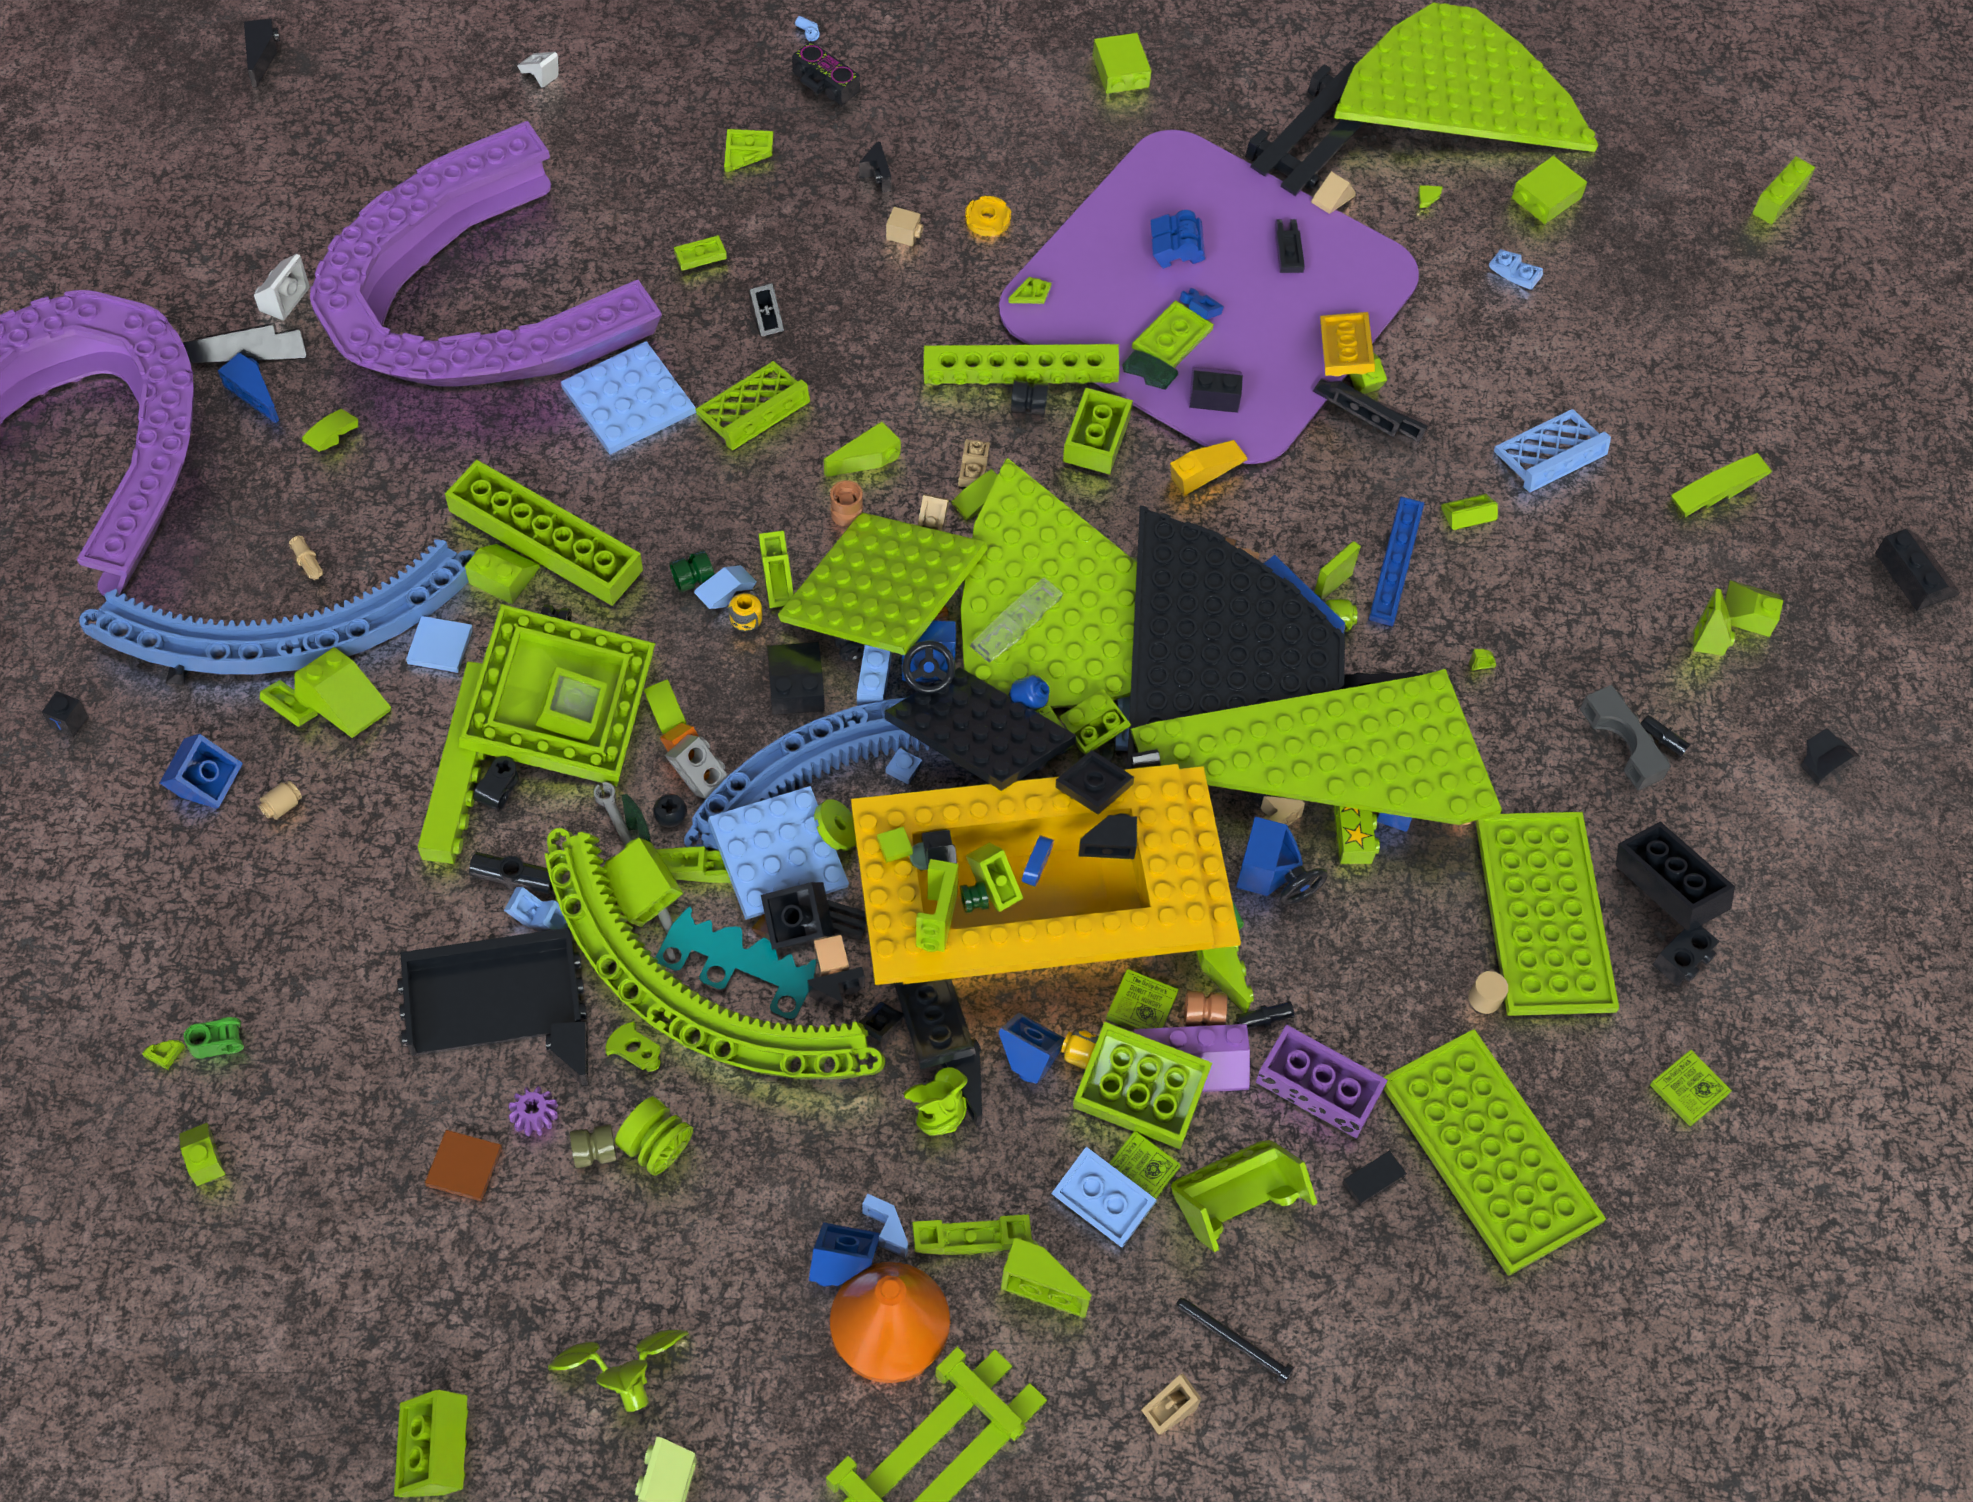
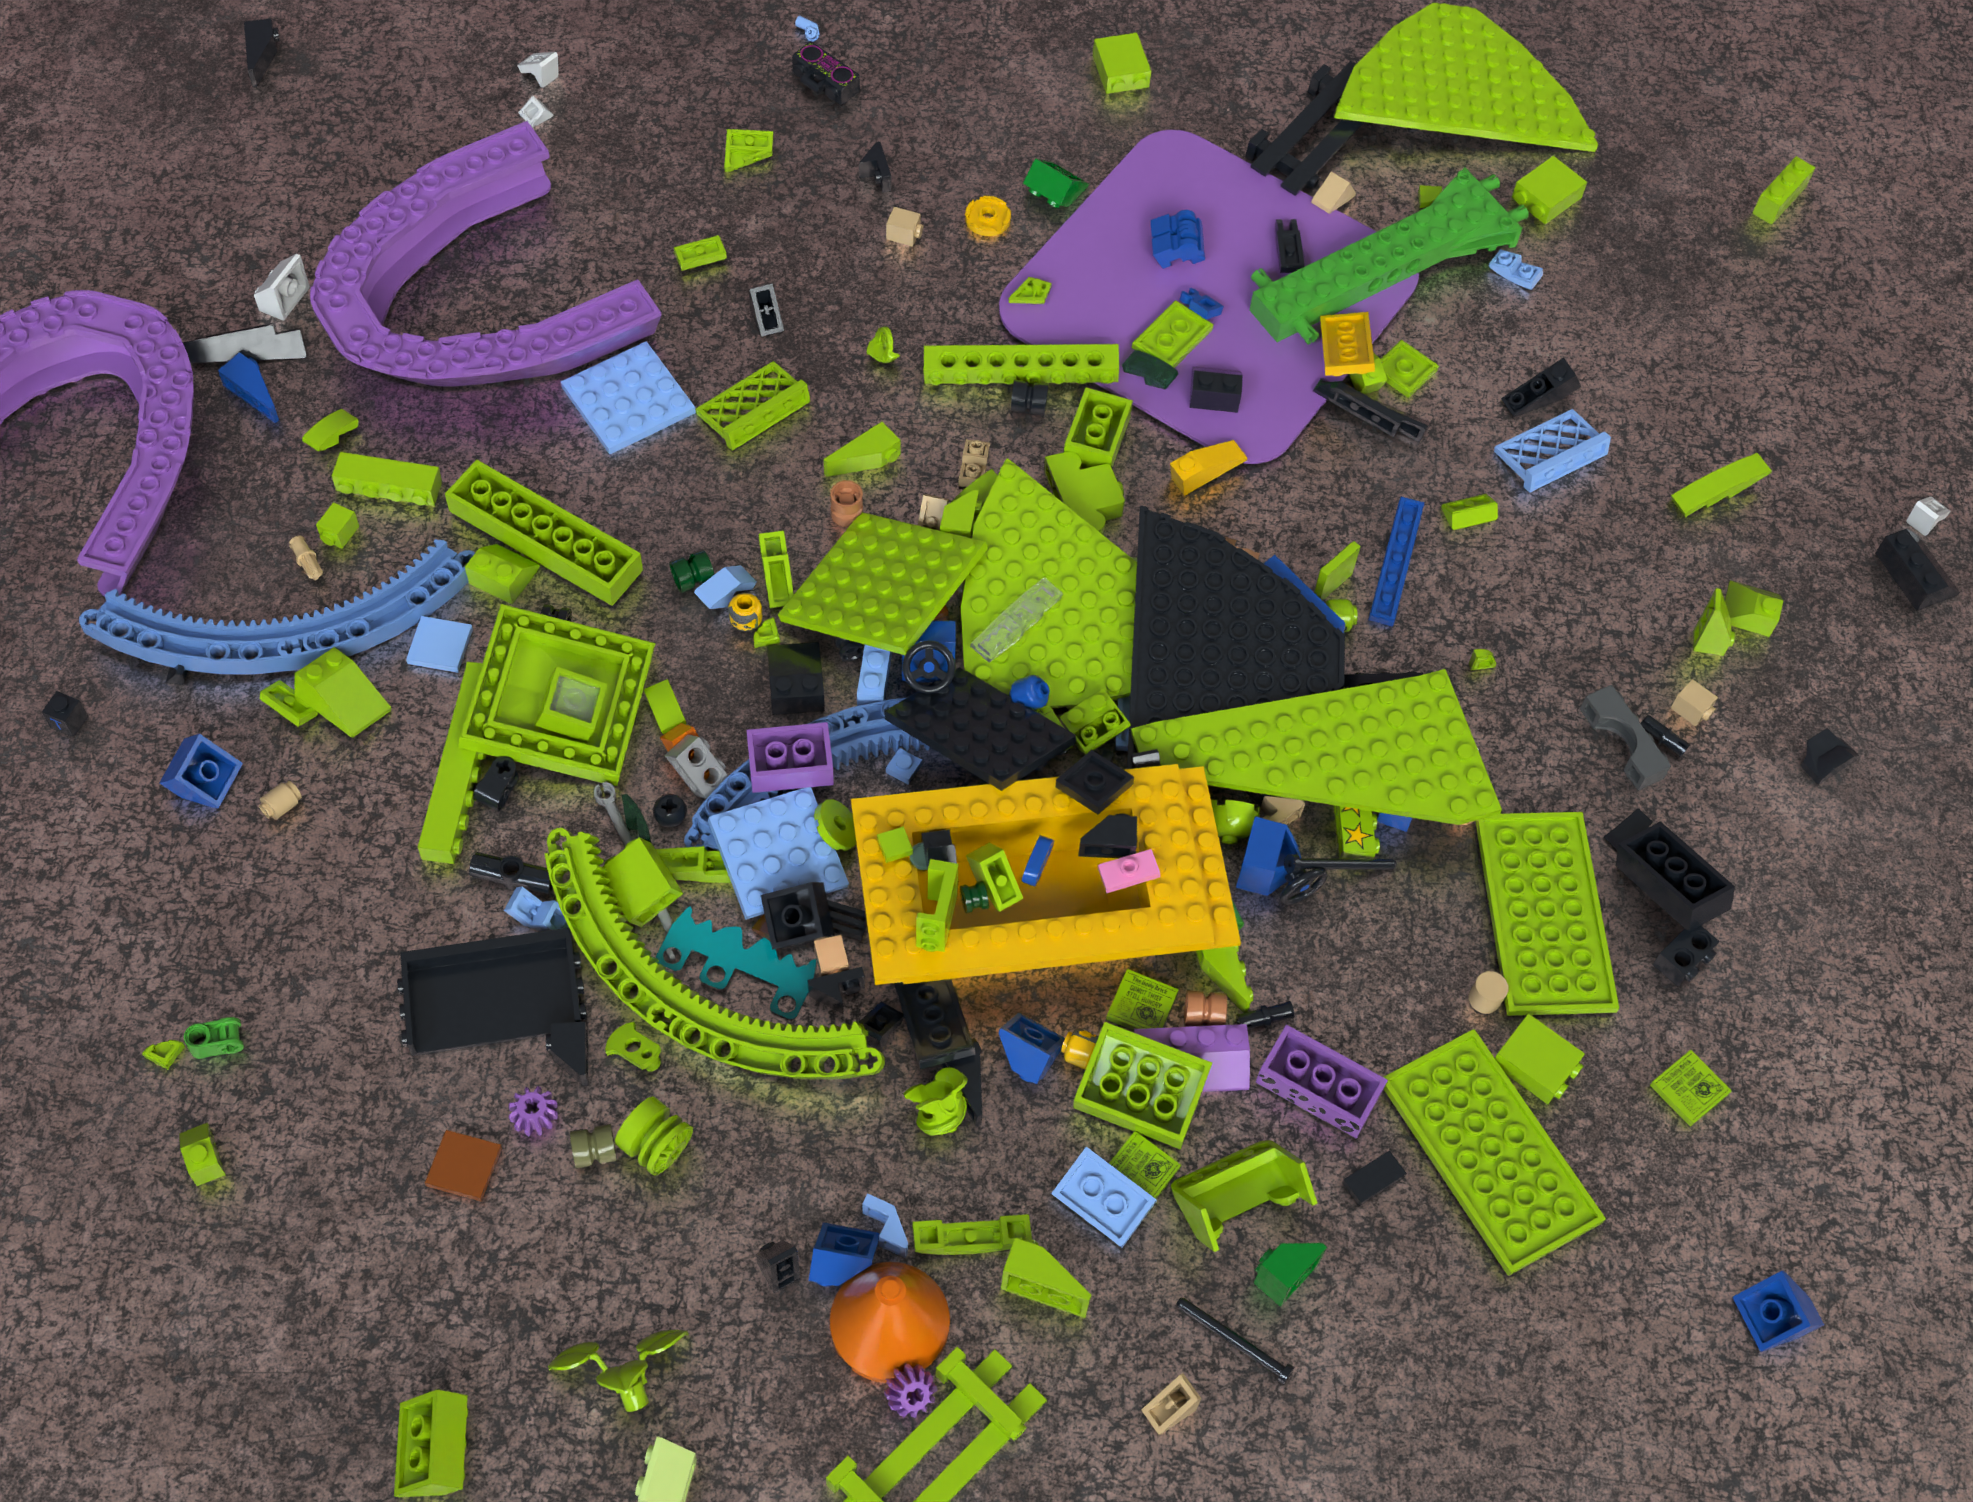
none -> lime brick [316,502,360,549]
none -> lime brick [332,452,442,506]
none -> white slope [518,96,553,128]
none -> medium lavender brick [746,722,834,793]
none -> lime tile [754,617,780,648]
none -> black slope [756,1240,800,1293]
none -> lime piece [866,326,900,364]
none -> medium lavender gear [884,1363,938,1418]
none -> lime slope [940,490,983,538]
none -> green slope [1023,158,1089,208]
none -> lime brick [1044,452,1125,535]
none -> bright pink plate [1098,849,1160,893]
none -> lime cylinder [1211,800,1260,844]
none -> bright green brick [1249,167,1529,344]
none -> green slope [1254,1243,1327,1307]
none -> black bar [1284,854,1397,873]
none -> lime tile [1380,339,1439,398]
none -> lime brick [1495,1013,1585,1105]
none -> black slope [1501,357,1581,417]
none -> black sticker [1604,809,1653,850]
none -> tan brick [1671,679,1718,726]
none -> blue slope [1732,1271,1824,1352]
none -> white slope [1907,496,1951,536]

